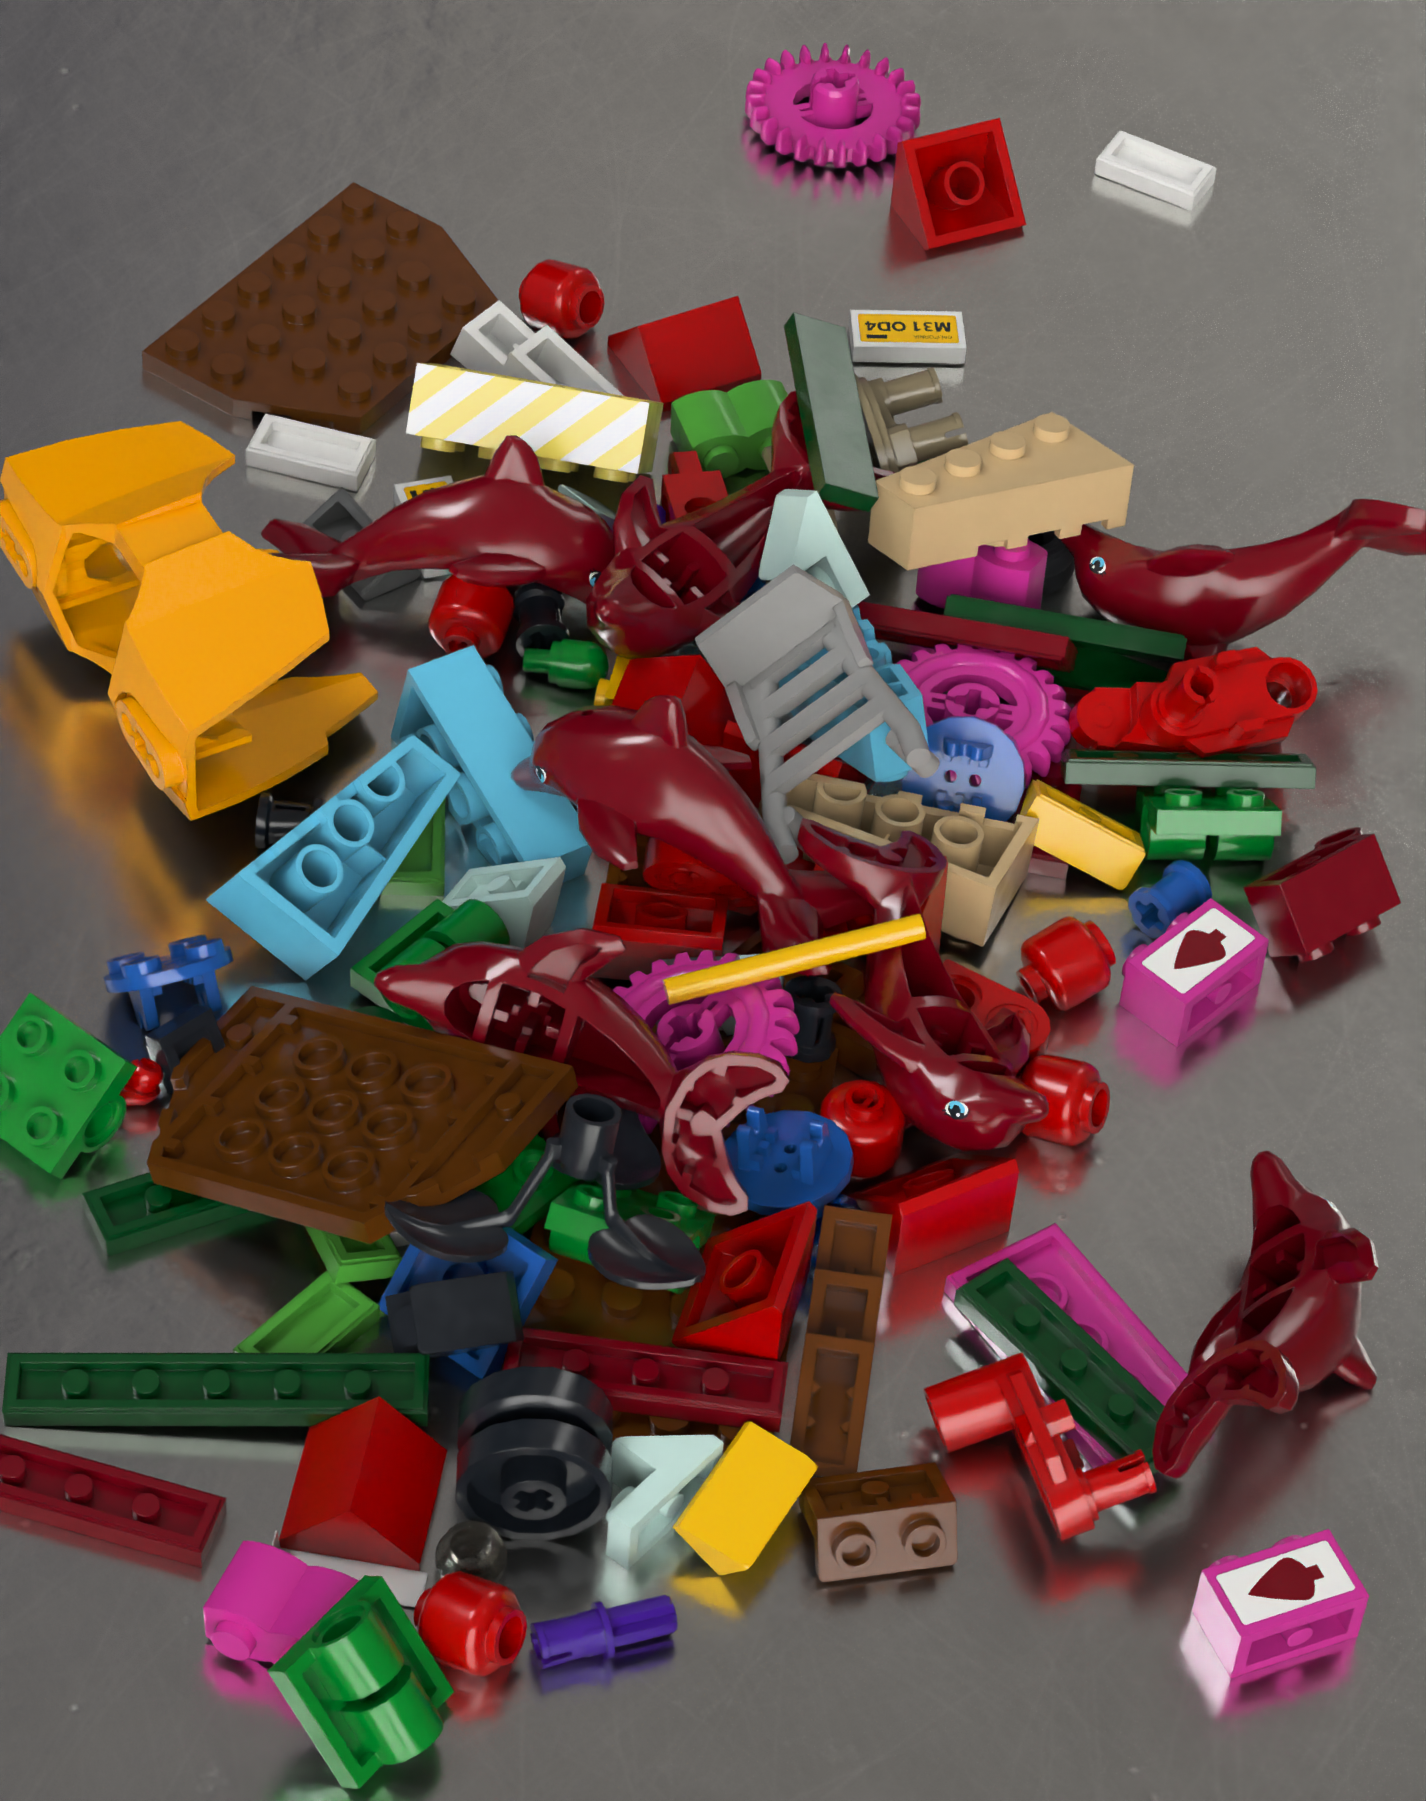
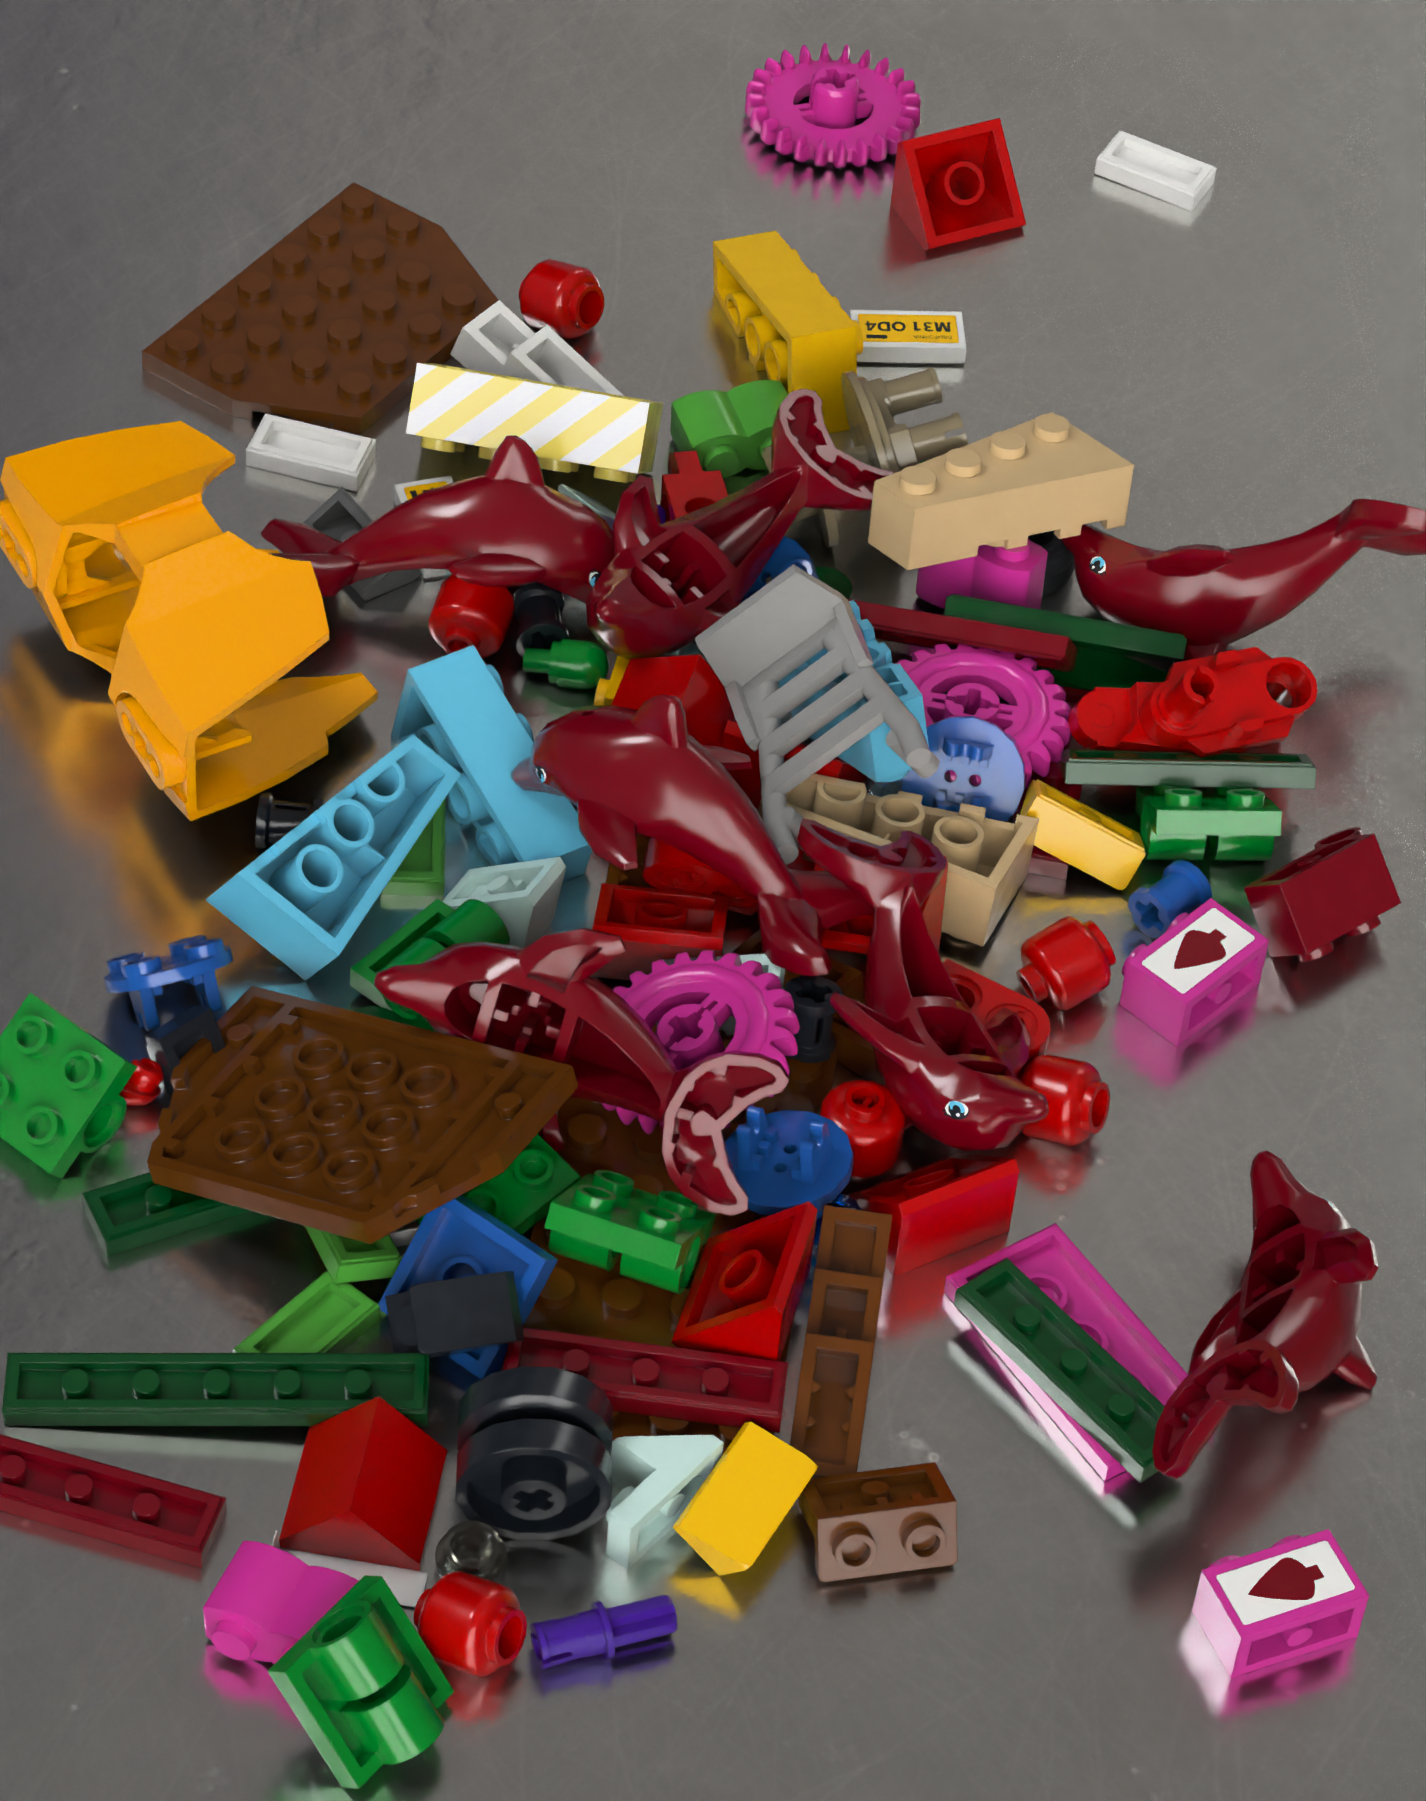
black plant [384,1094,706,1290] -> none
red slope [607,296,762,413] -> none
yellow bar [662,914,926,1005] -> none
light aqua slope [759,489,870,608] -> none
tile [784,312,879,512] -> none
red piece [923,1352,1157,1541] -> none
none -> yellow wedge [713,231,863,434]

